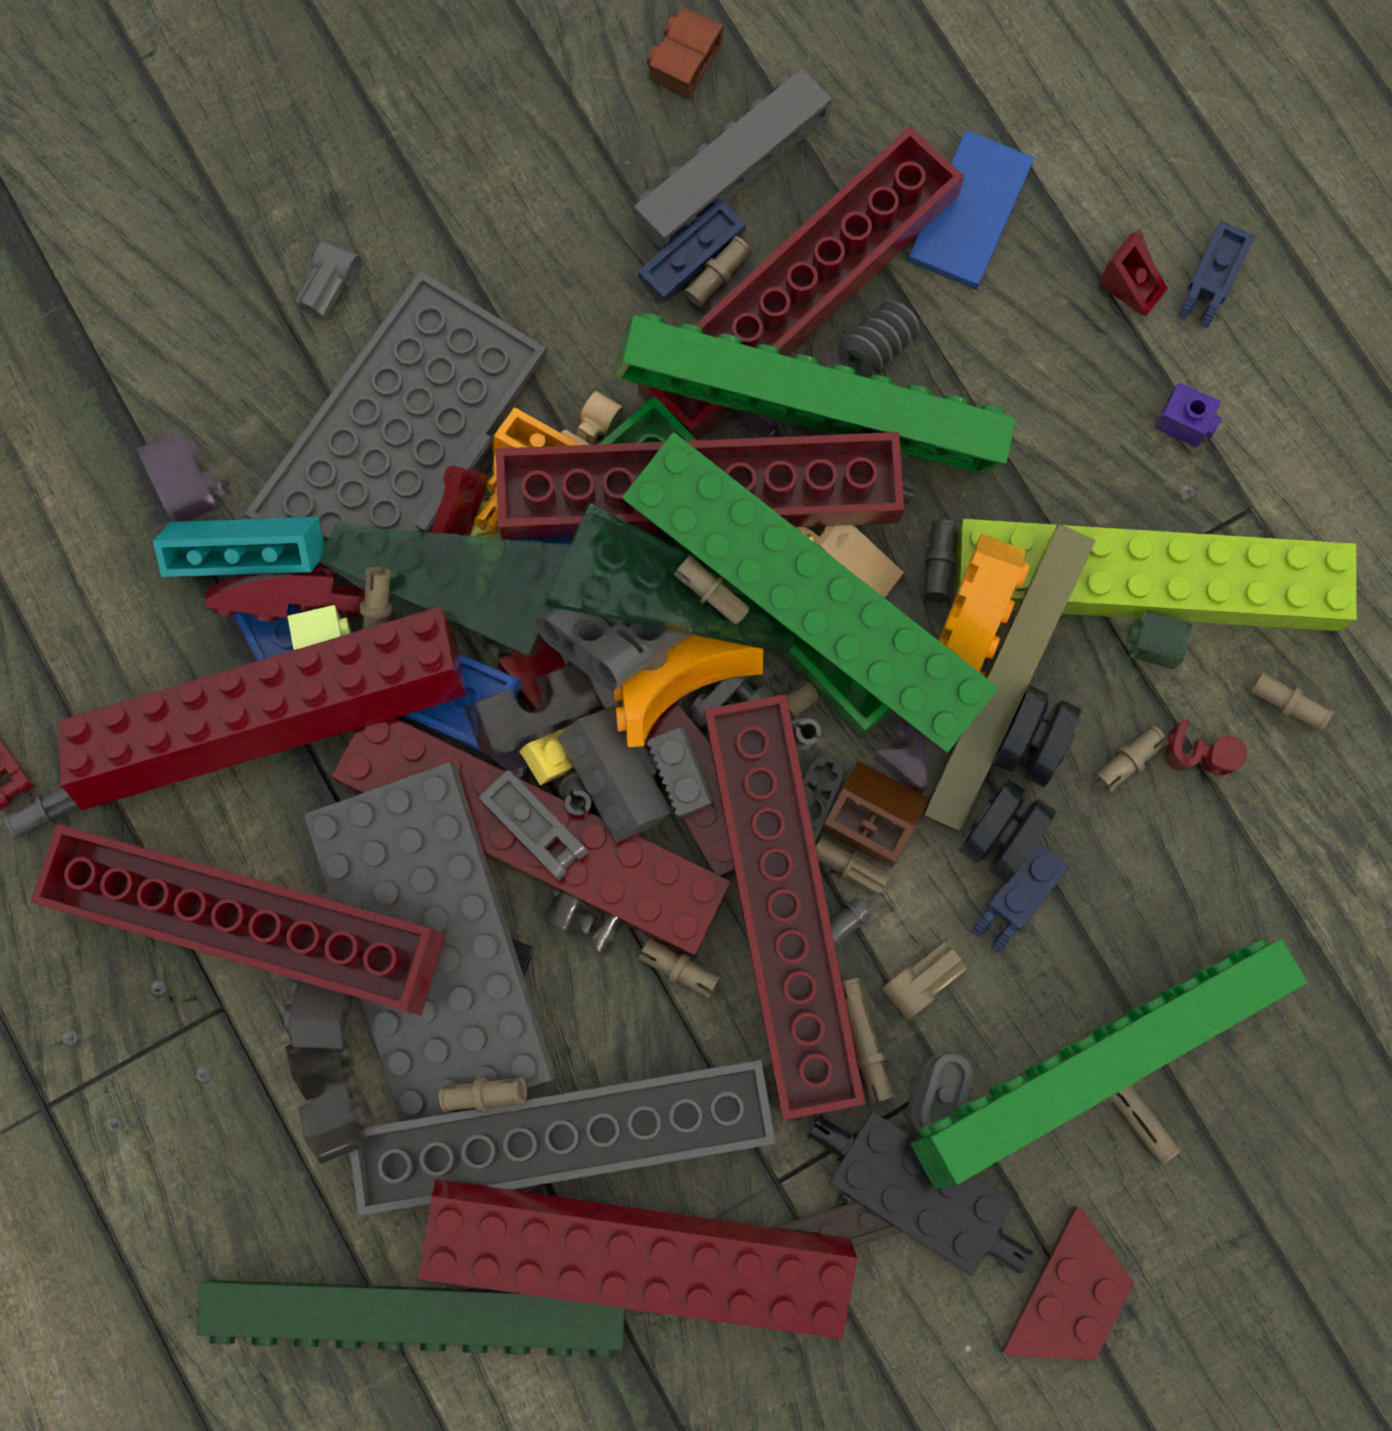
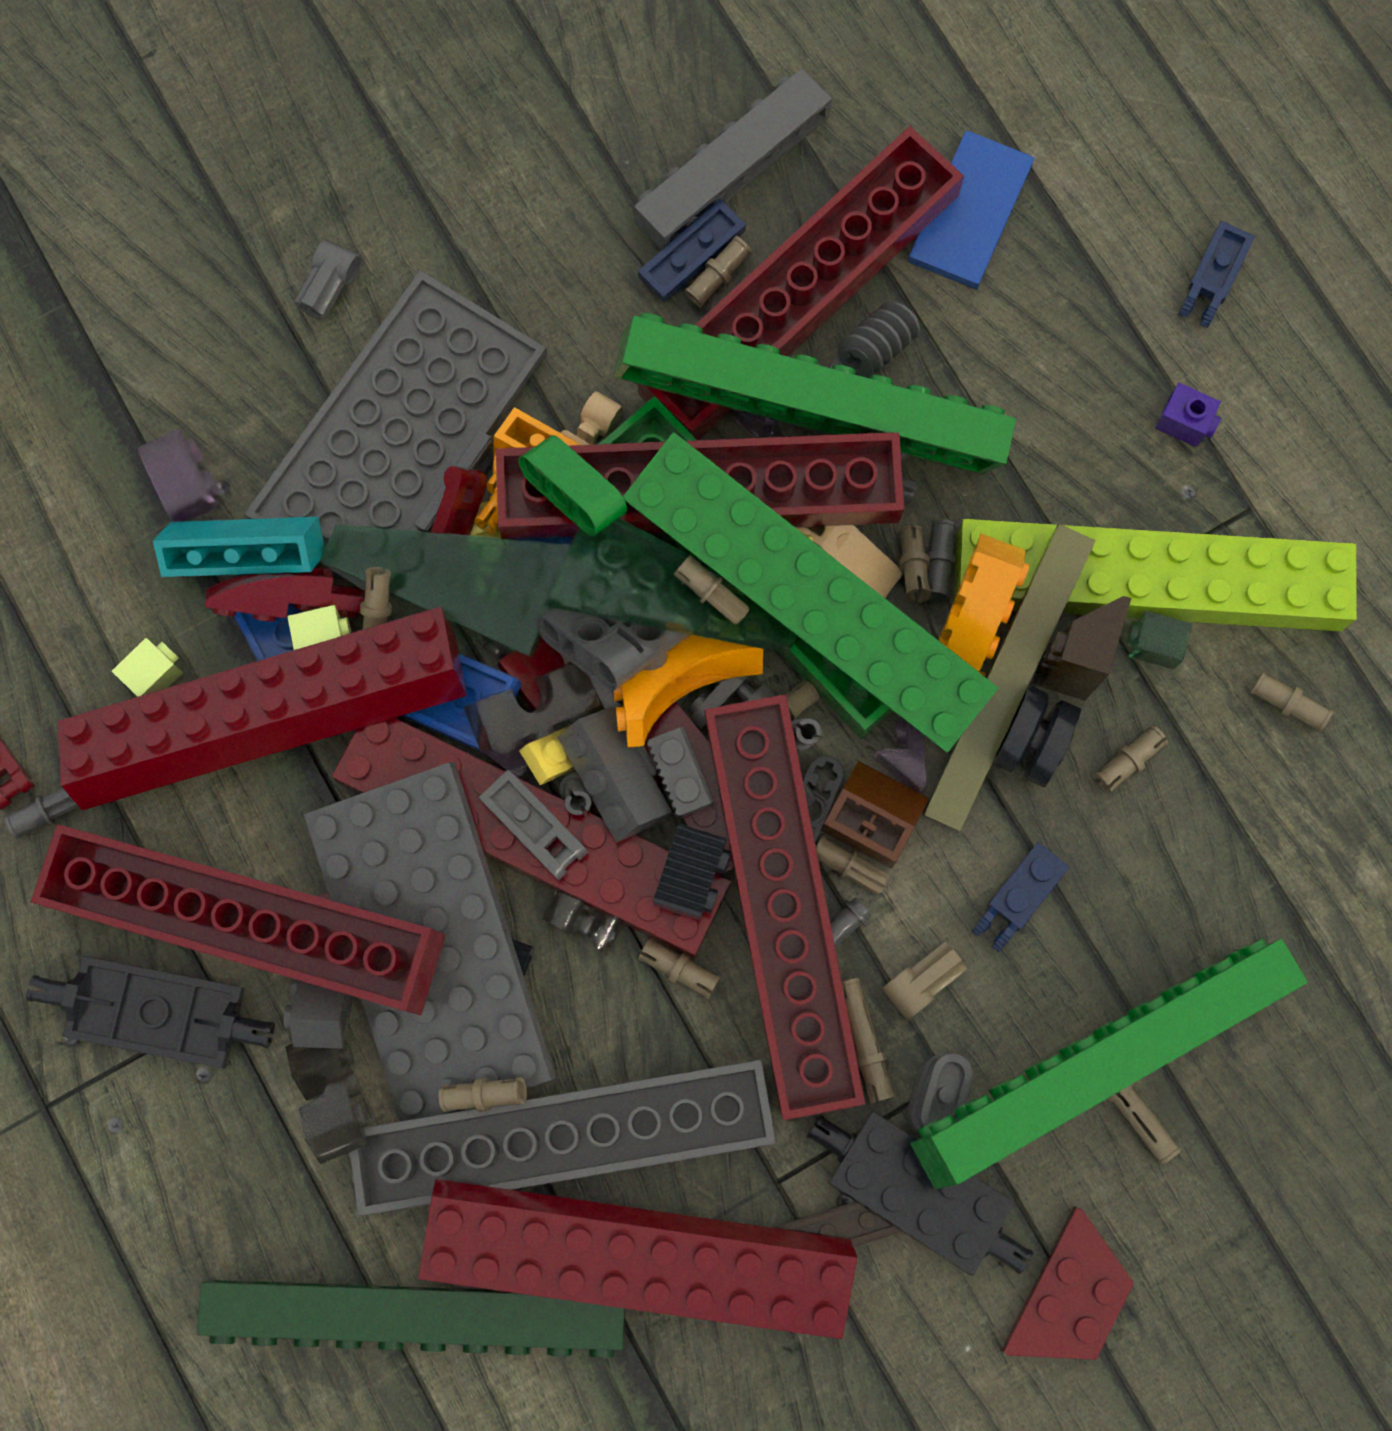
copper brick [647,7,724,98] -> none
black wheel [959,779,1056,884] -> none
dark red slope [1098,230,1168,316] -> none
dark red leg [1164,720,1247,776] -> none
none -> black plate [26,956,275,1069]
none -> yellowish green brick [112,638,183,697]
none -> green beam [518,435,627,536]
none -> black brick [653,823,731,921]
none -> dark tan pin [899,525,931,603]
none -> dark brown slope [1038,596,1131,701]

